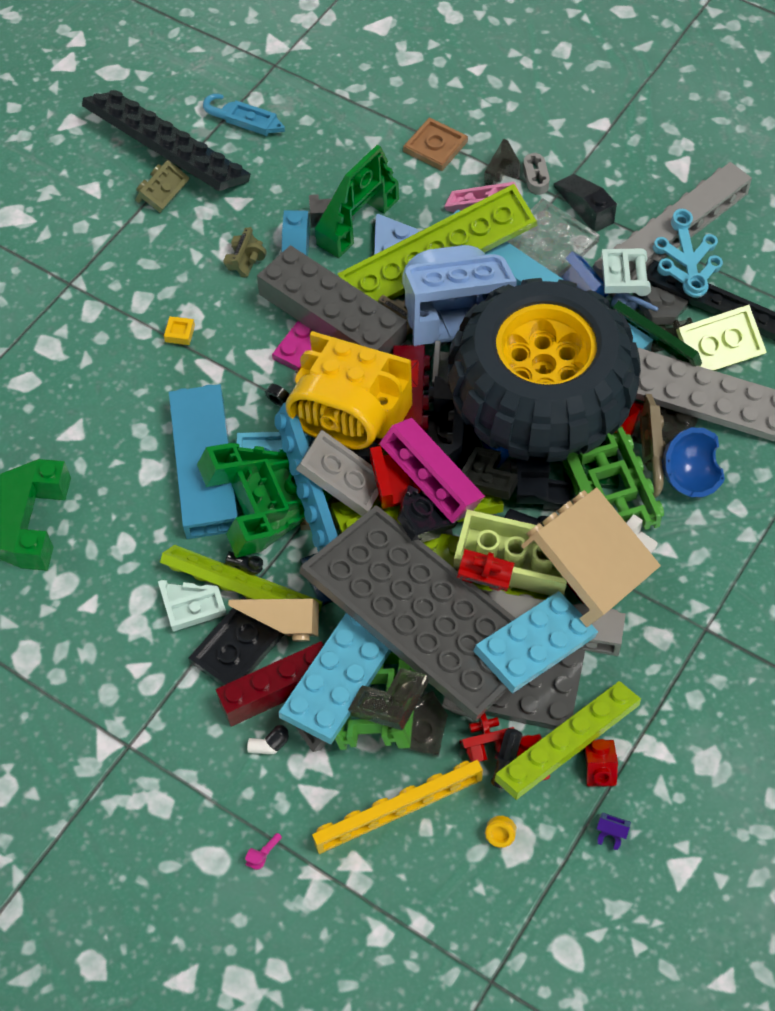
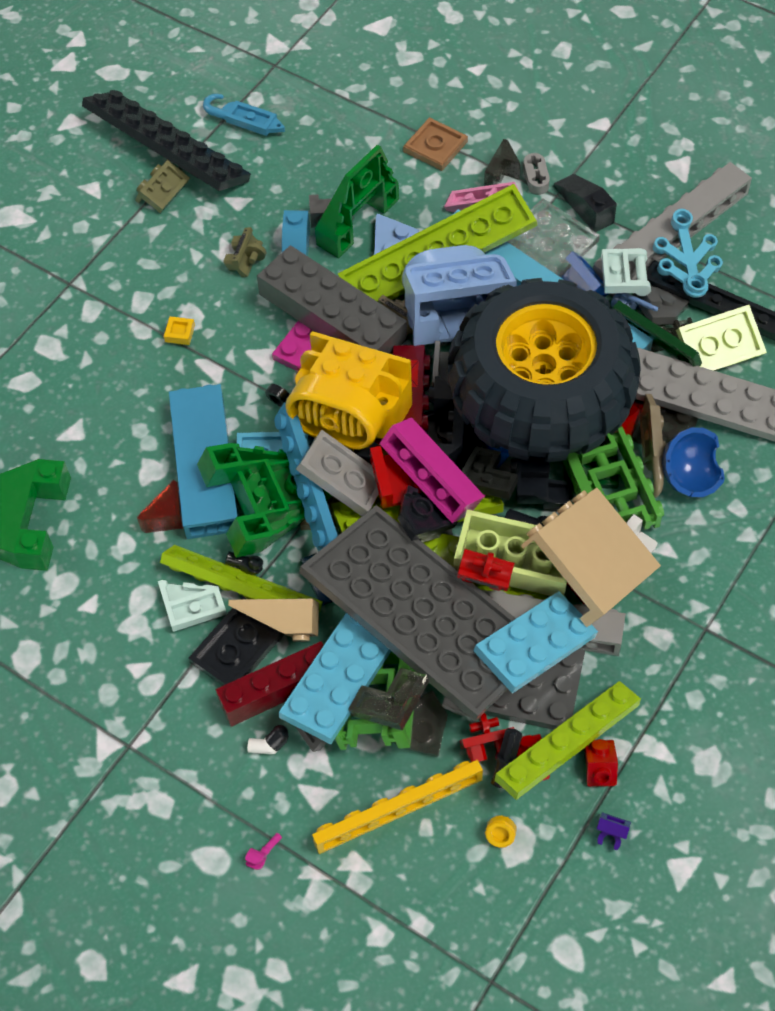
none -> clear red slope [137,480,183,533]

